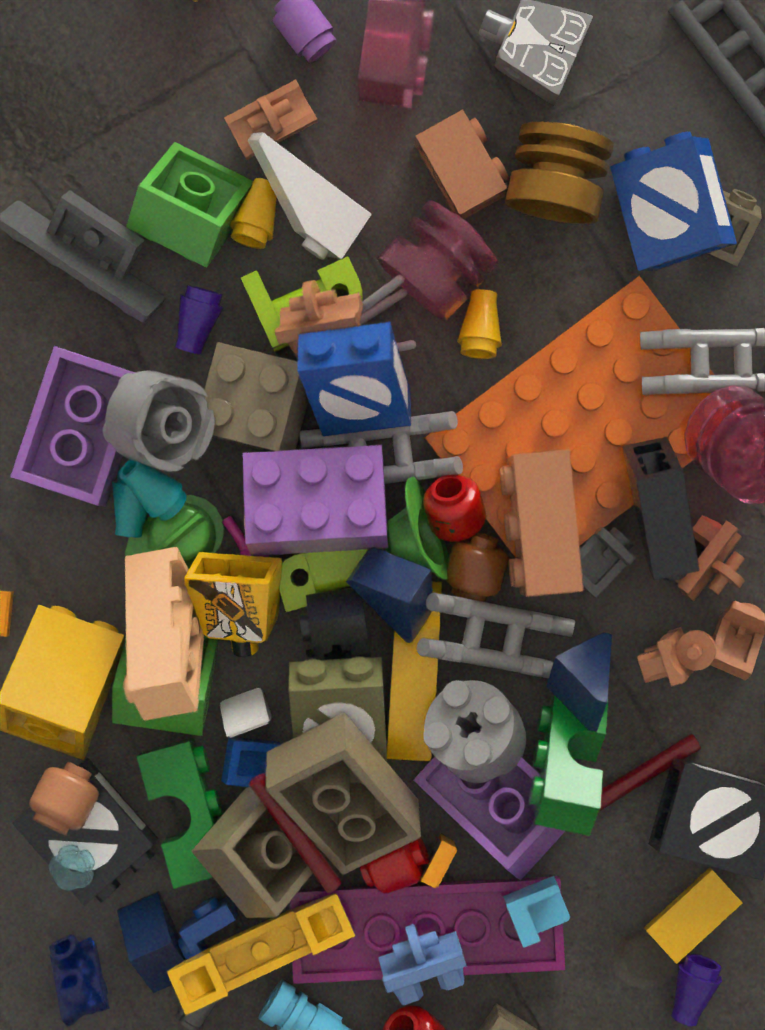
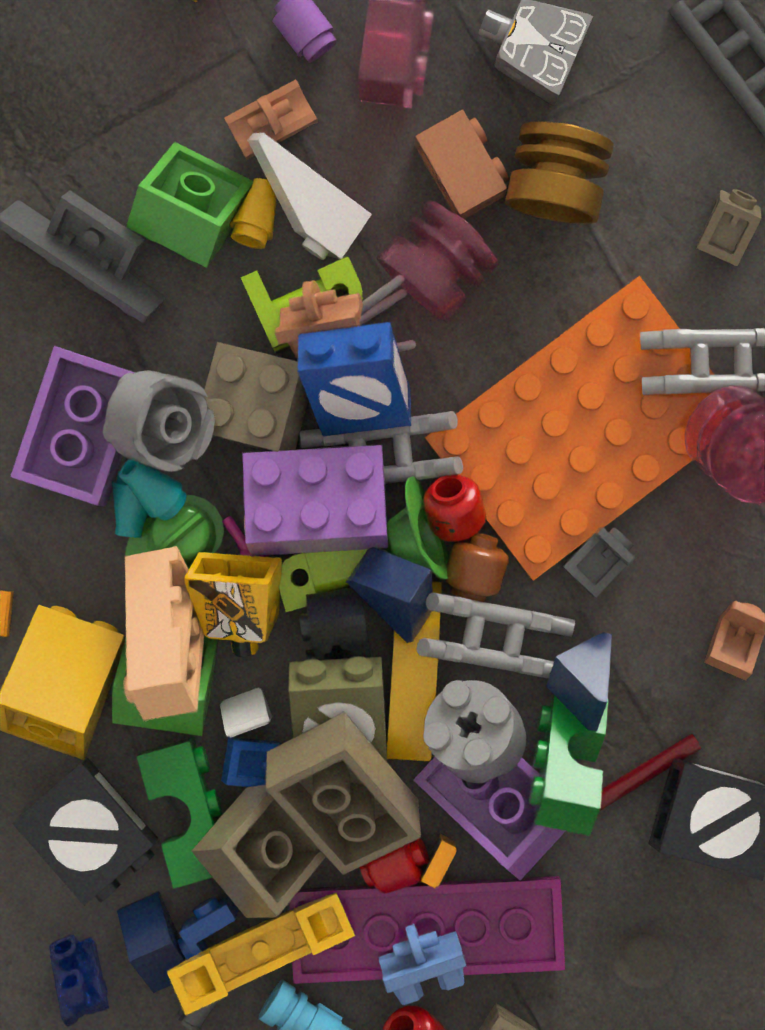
nougat head [29,762,99,835] -> none
clear light blue plate [49,845,95,891] -> none
dark purple cone [175,285,223,354] -> none
dark red bar [249,773,342,893] -> none
yellow cone [457,289,502,359] -> none
nougat brick [500,449,583,596] -> none
medium azure panel [503,876,570,948] -> none
blue brick [610,132,737,271] -> none
black slope [622,437,699,581] -> none
nougat hips [637,627,717,686] -> none
yellow tile [644,867,743,964] -> none
dark purple cone [671,954,722,1026] -> none
nougat hips [674,516,745,602] -> none

